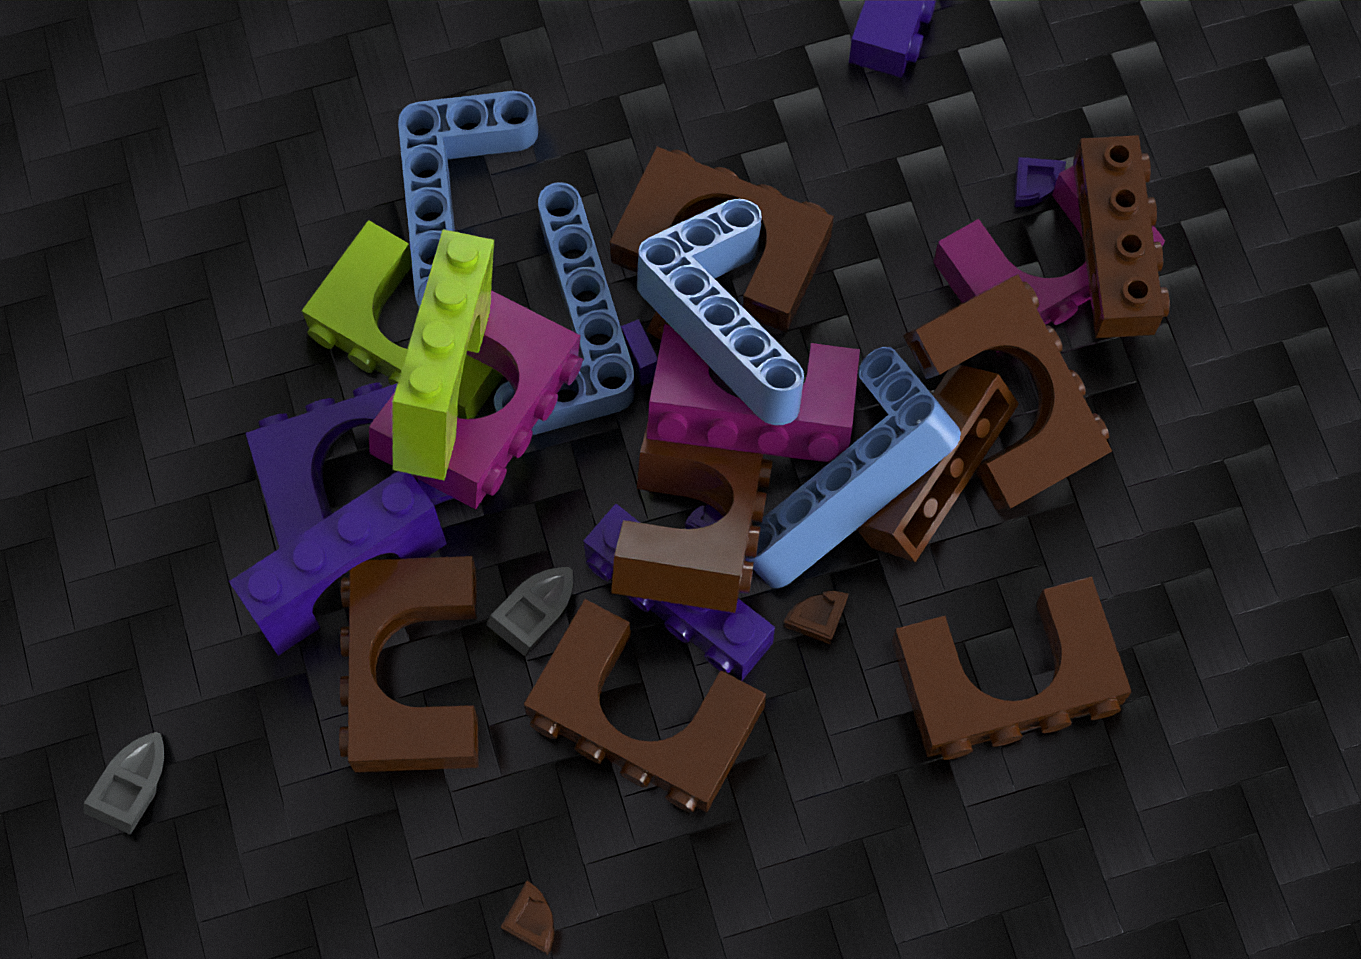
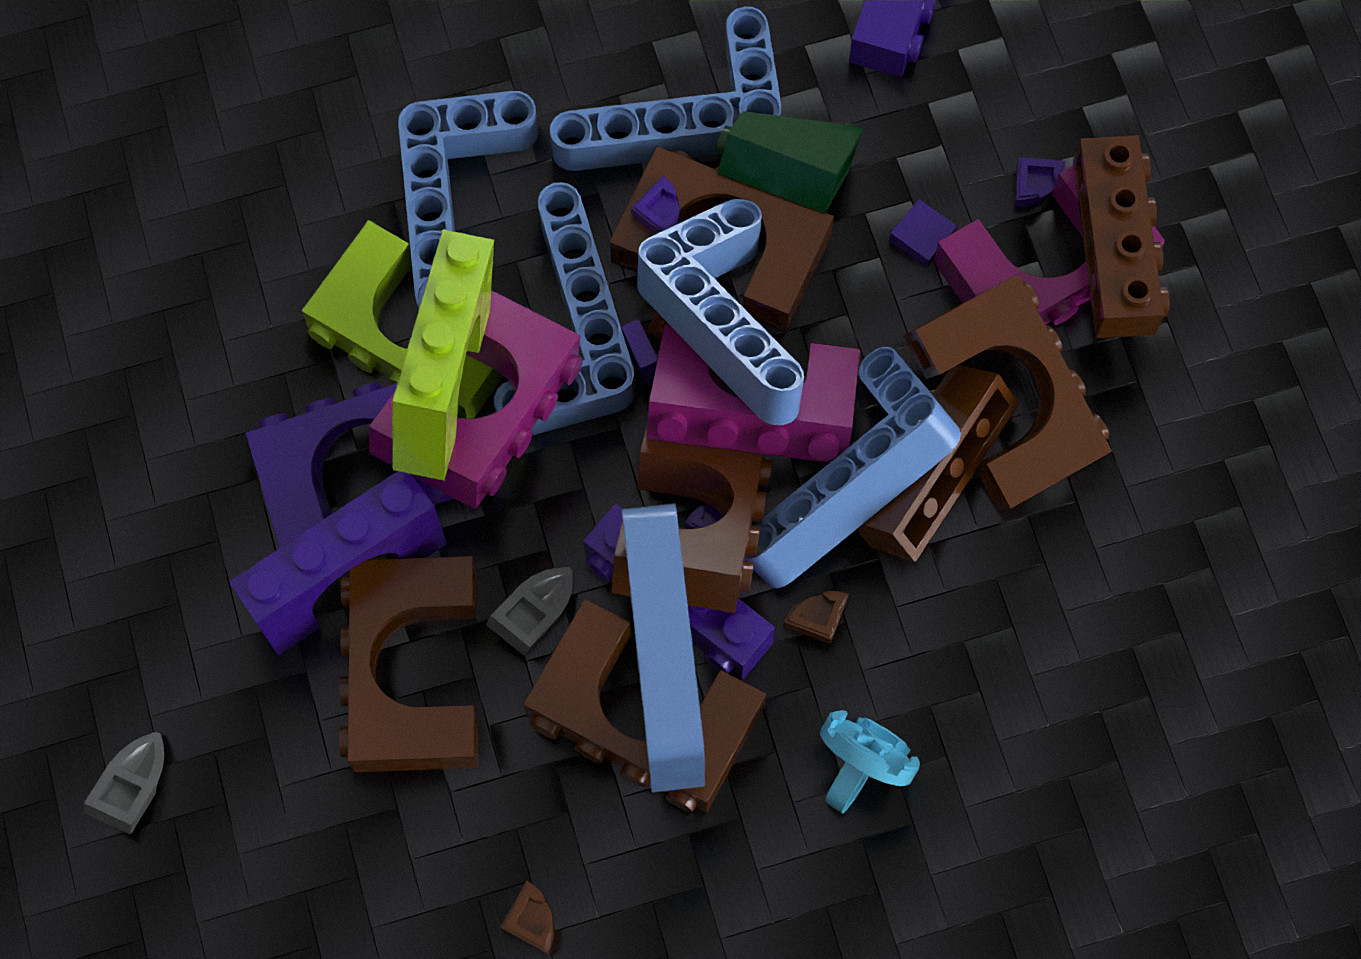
reddish brown arch [892,576,1132,760] -> none
none -> medium blue beam [550,6,781,171]
none -> medium blue beam [622,504,705,792]
none -> dark purple tile [631,175,680,234]
none -> dark green slope [716,111,863,214]
none -> medium azure tile [819,710,920,813]
none -> dark purple tile [889,199,957,268]

